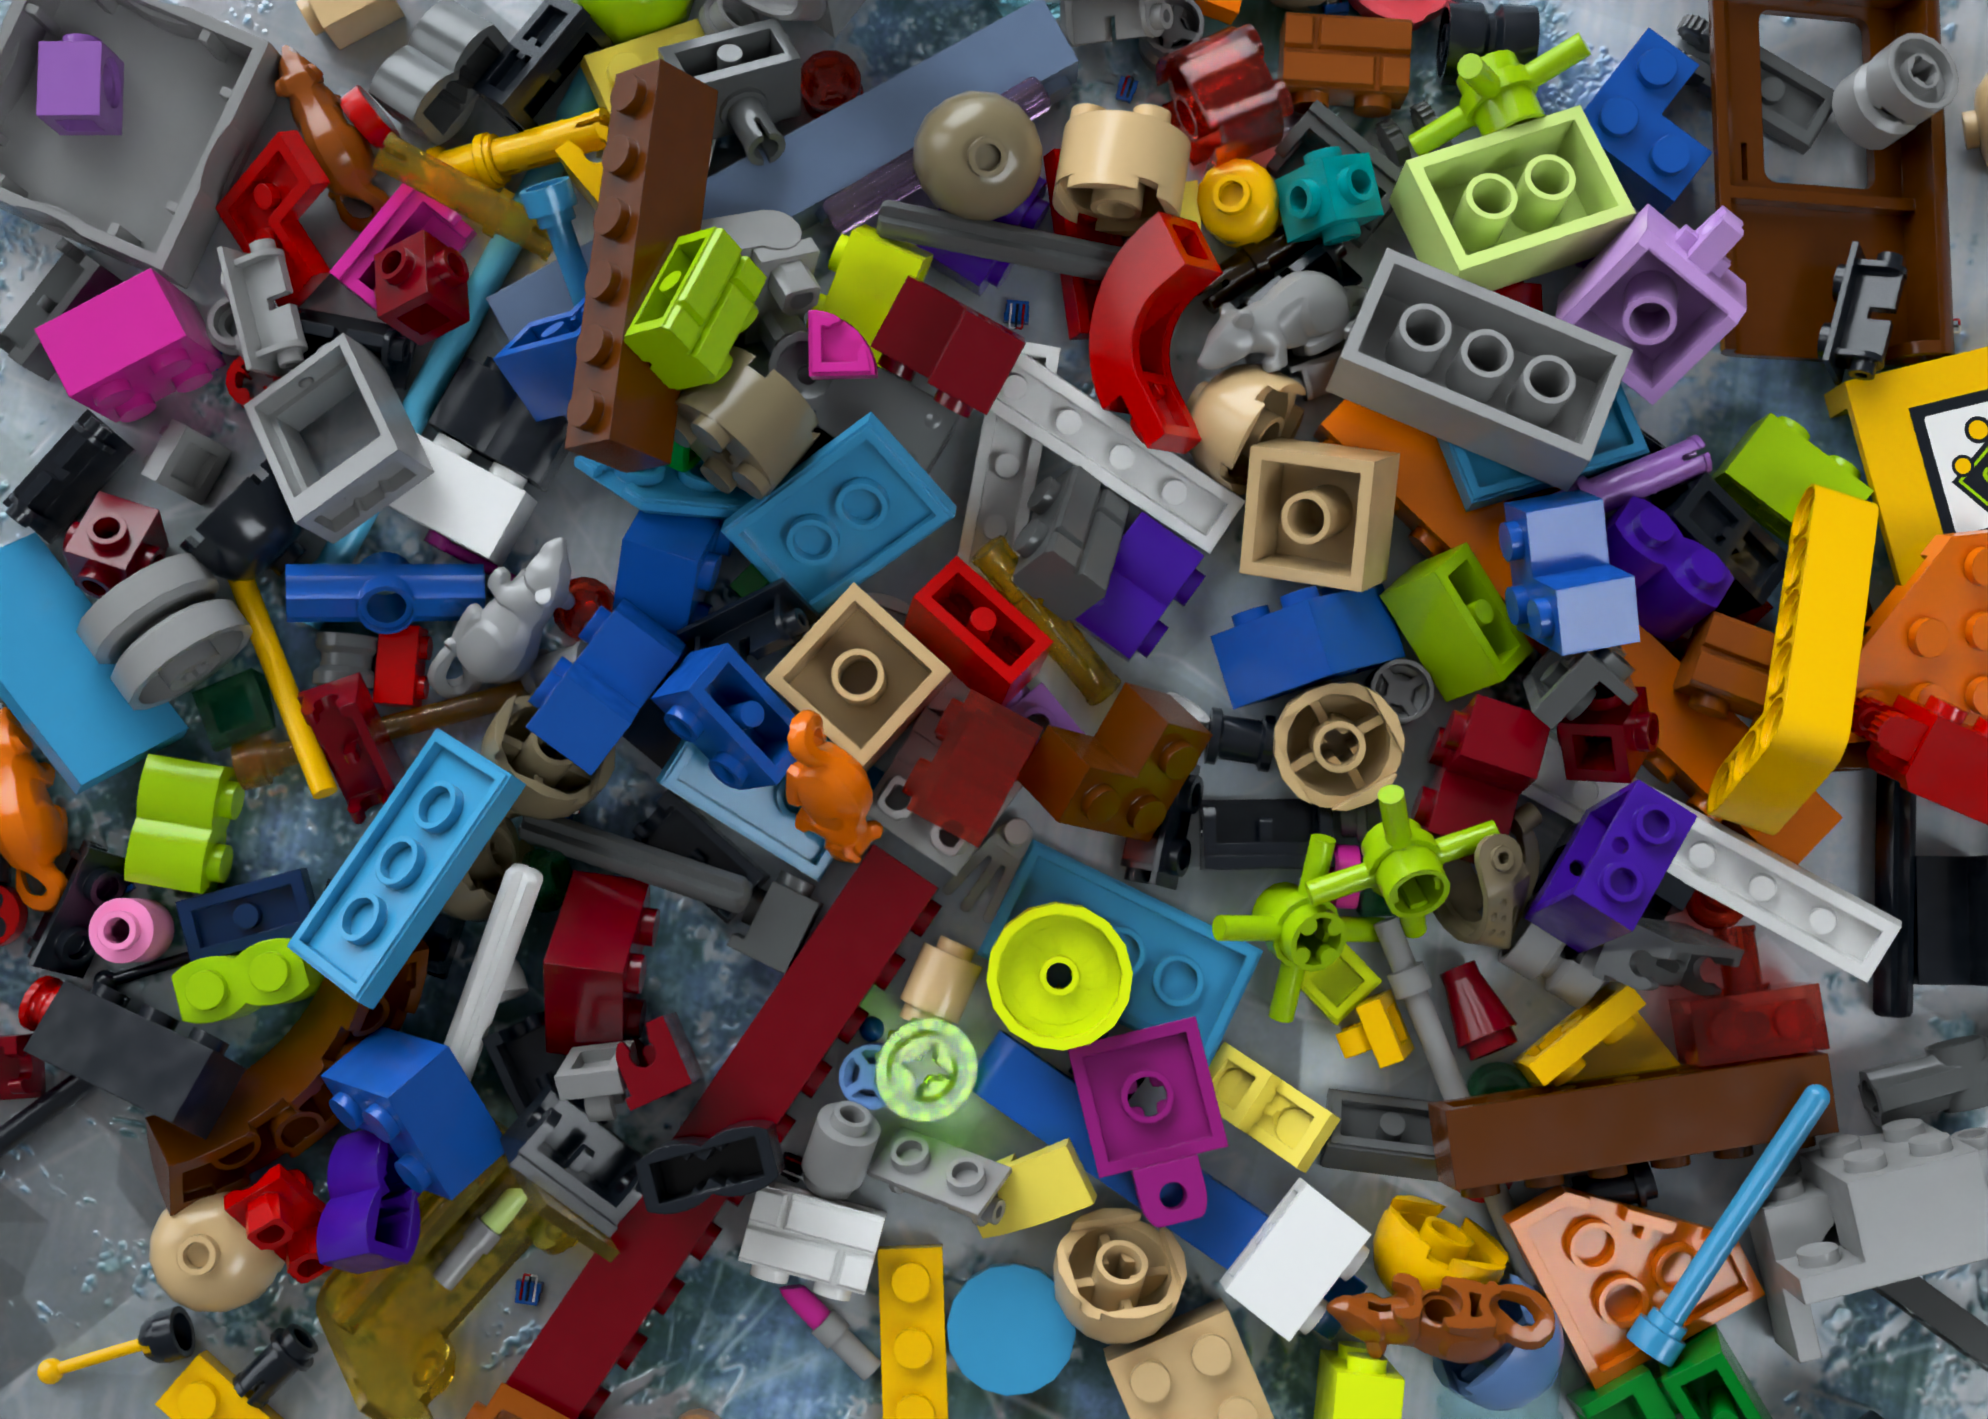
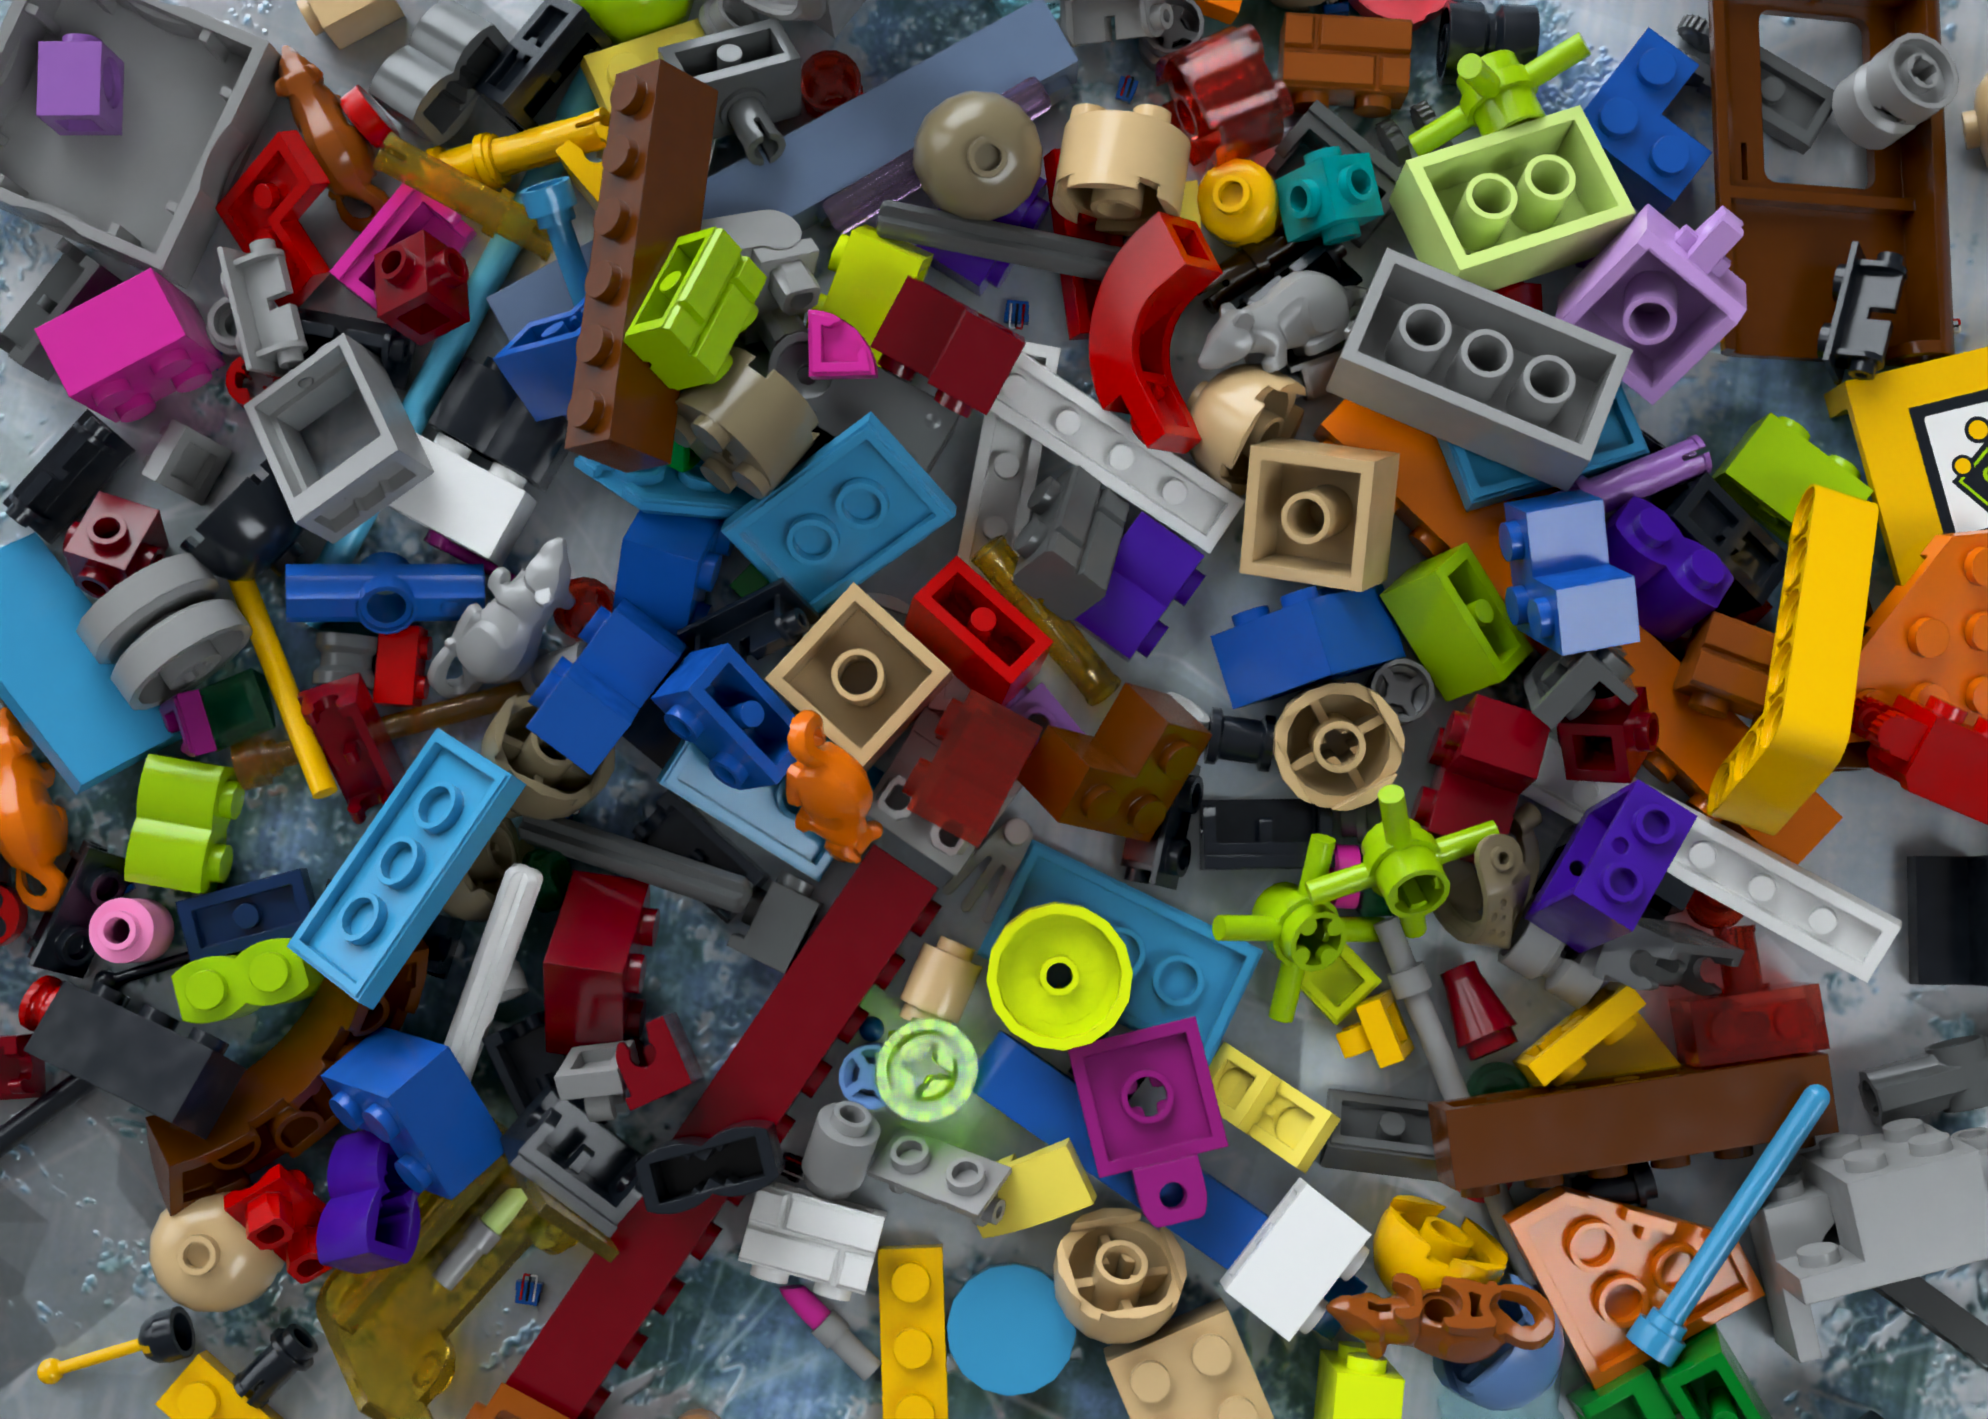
black axle [1873,773,1917,1018] -> none
none -> magenta tile [159,689,217,757]

